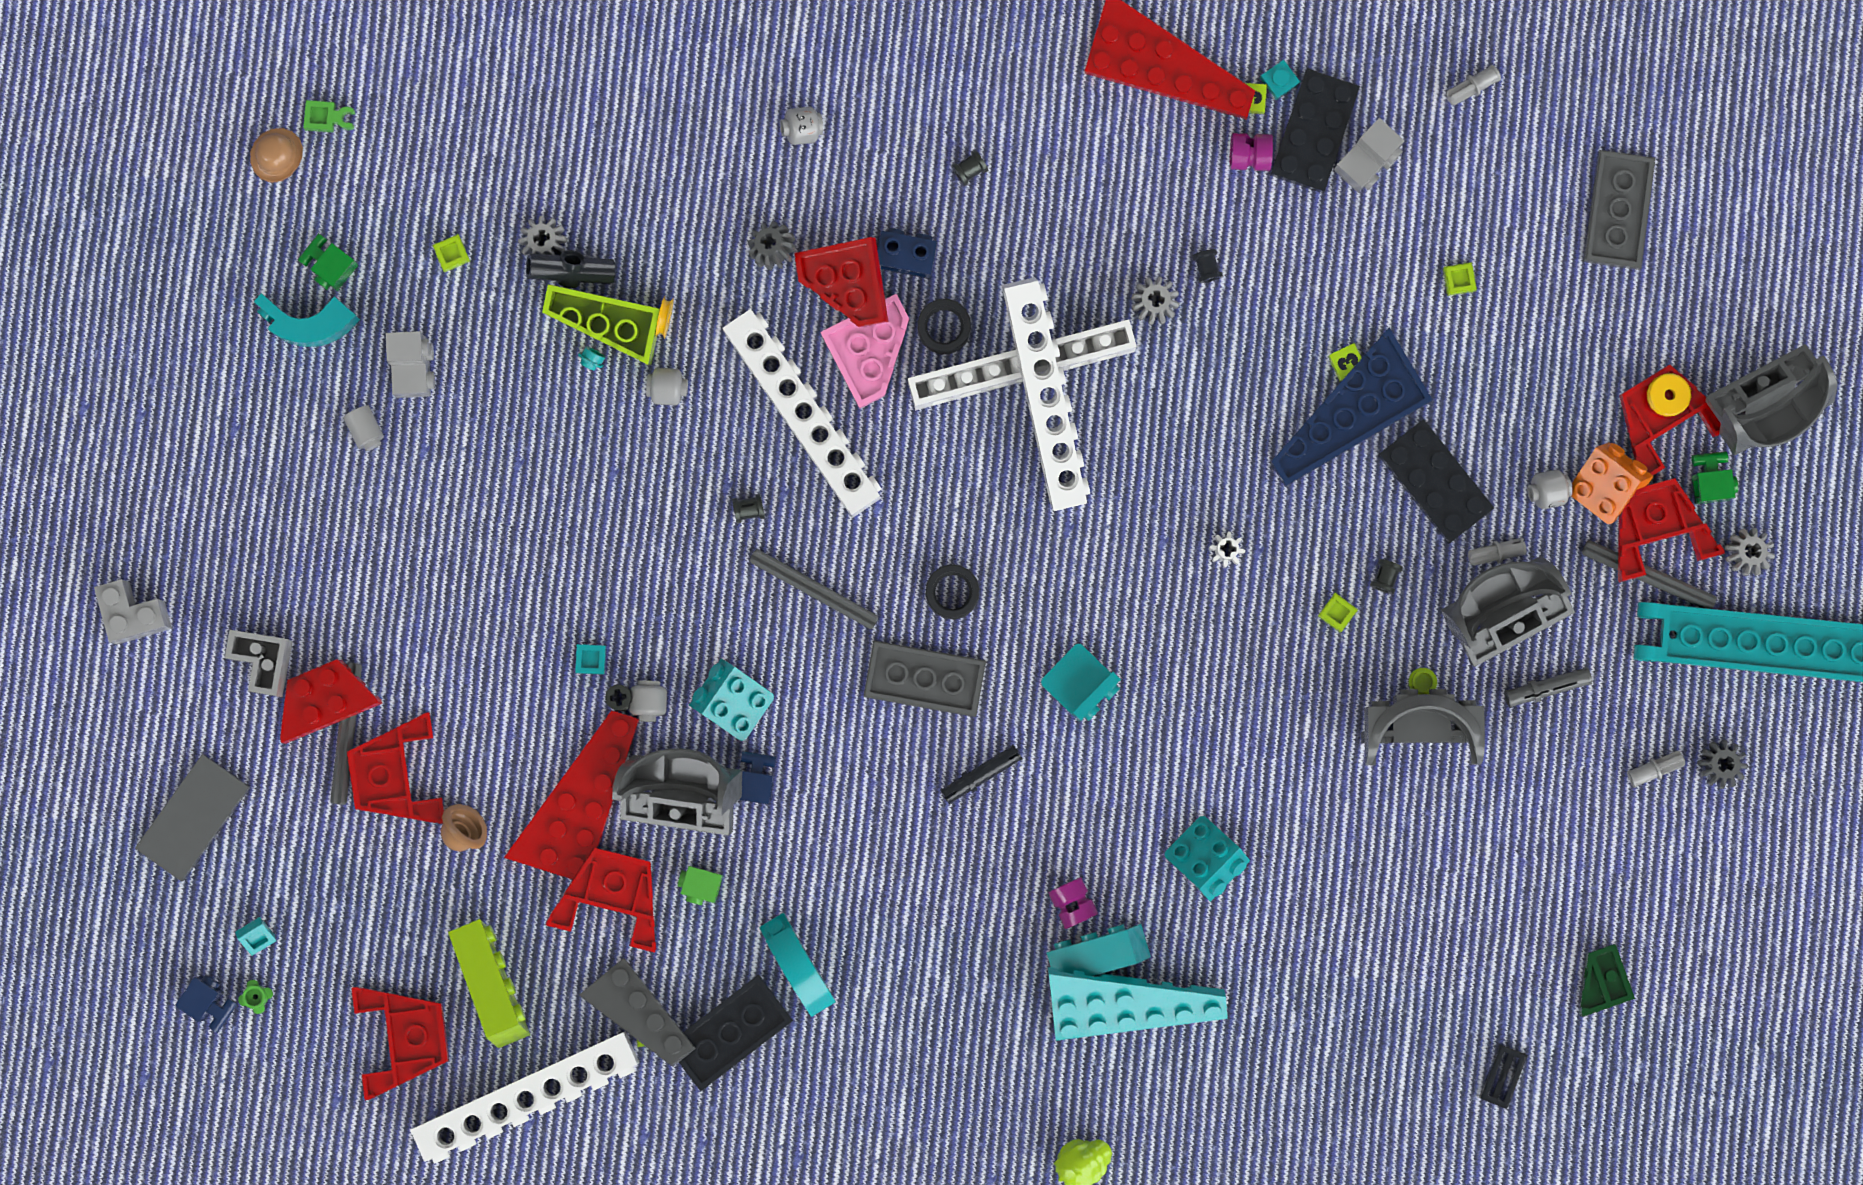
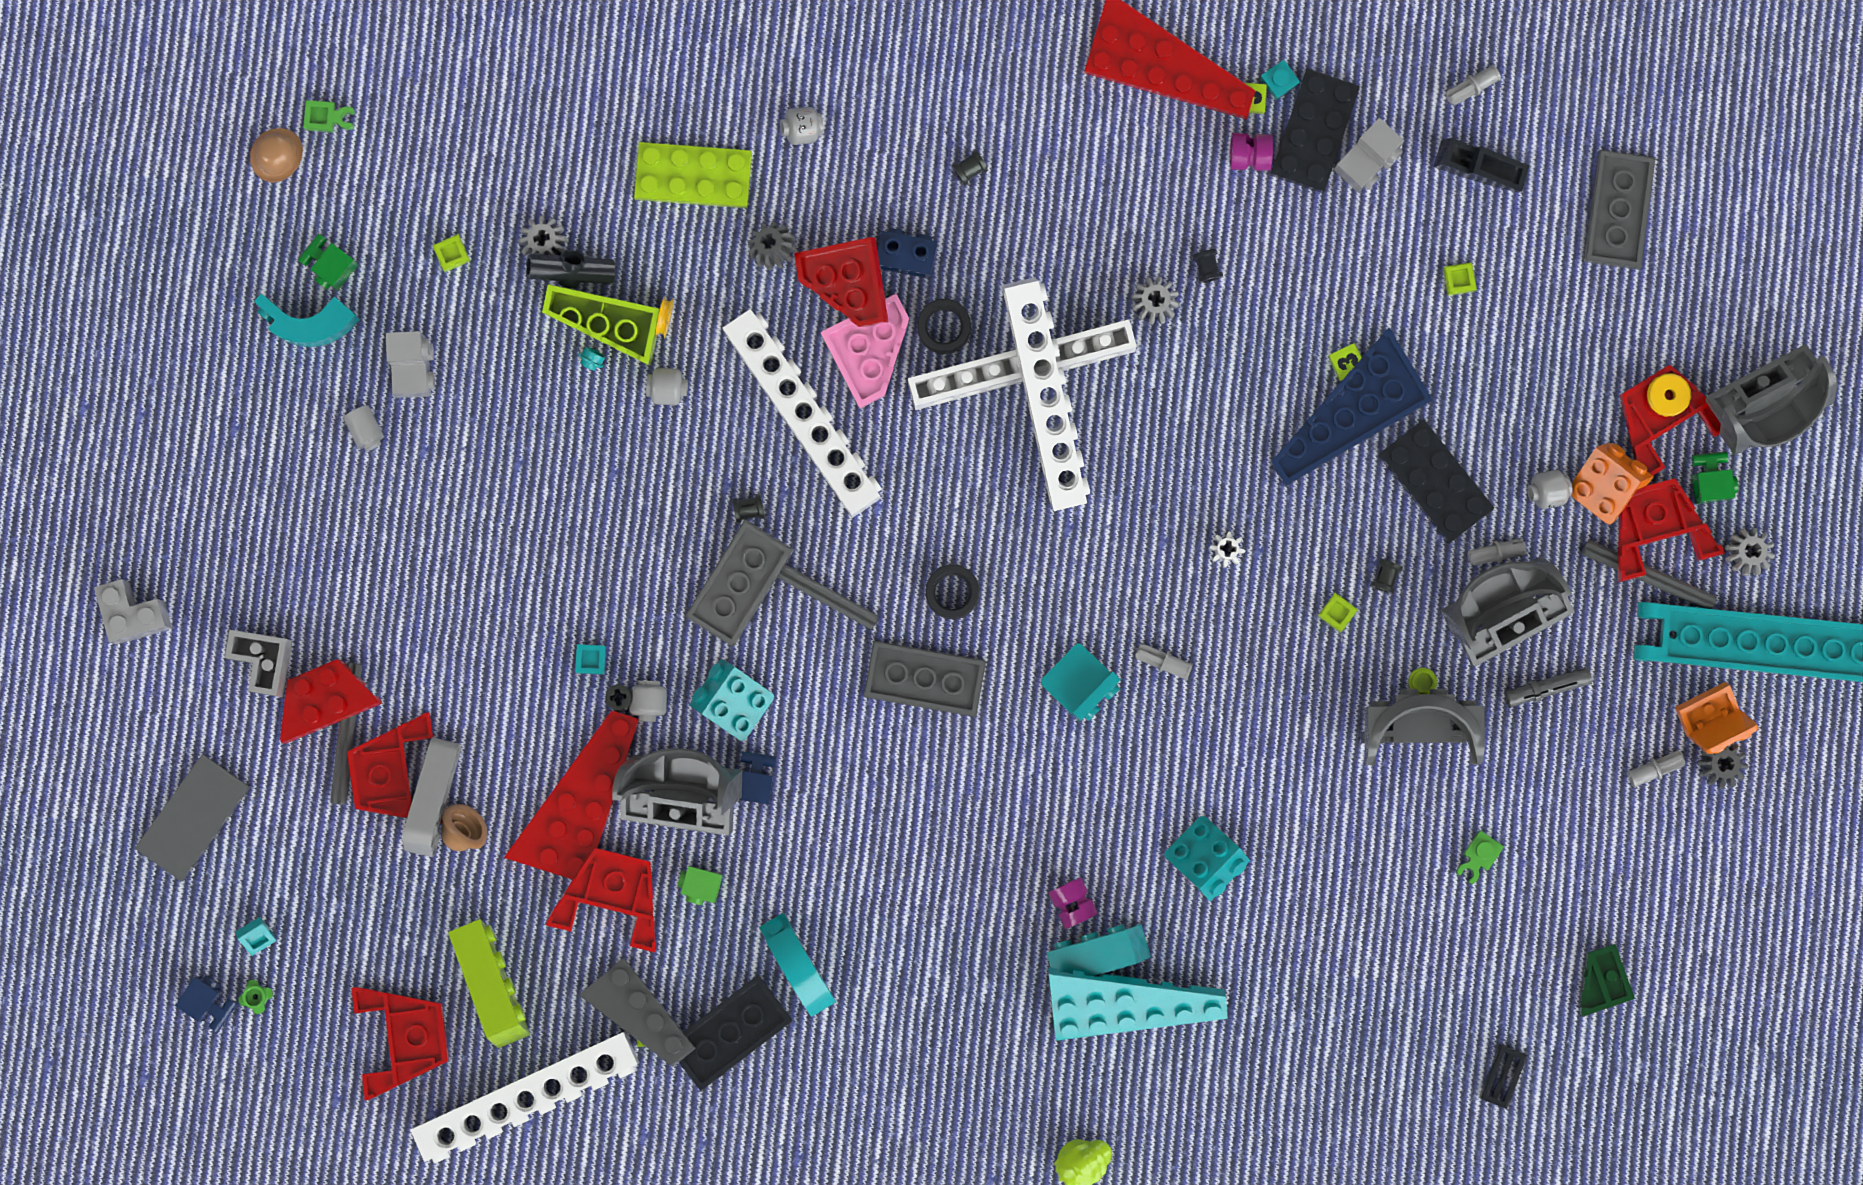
black pin [940,745,1023,805] -> none
none -> light grey beam [403,737,461,857]
none -> lime plate [634,142,752,209]
none -> dark grey tile [685,519,794,647]
none -> light grey axle [1135,644,1193,680]
none -> black slope [1433,138,1530,193]
none -> bright green plate [1456,830,1504,884]
none -> orange bracket [1675,682,1758,754]

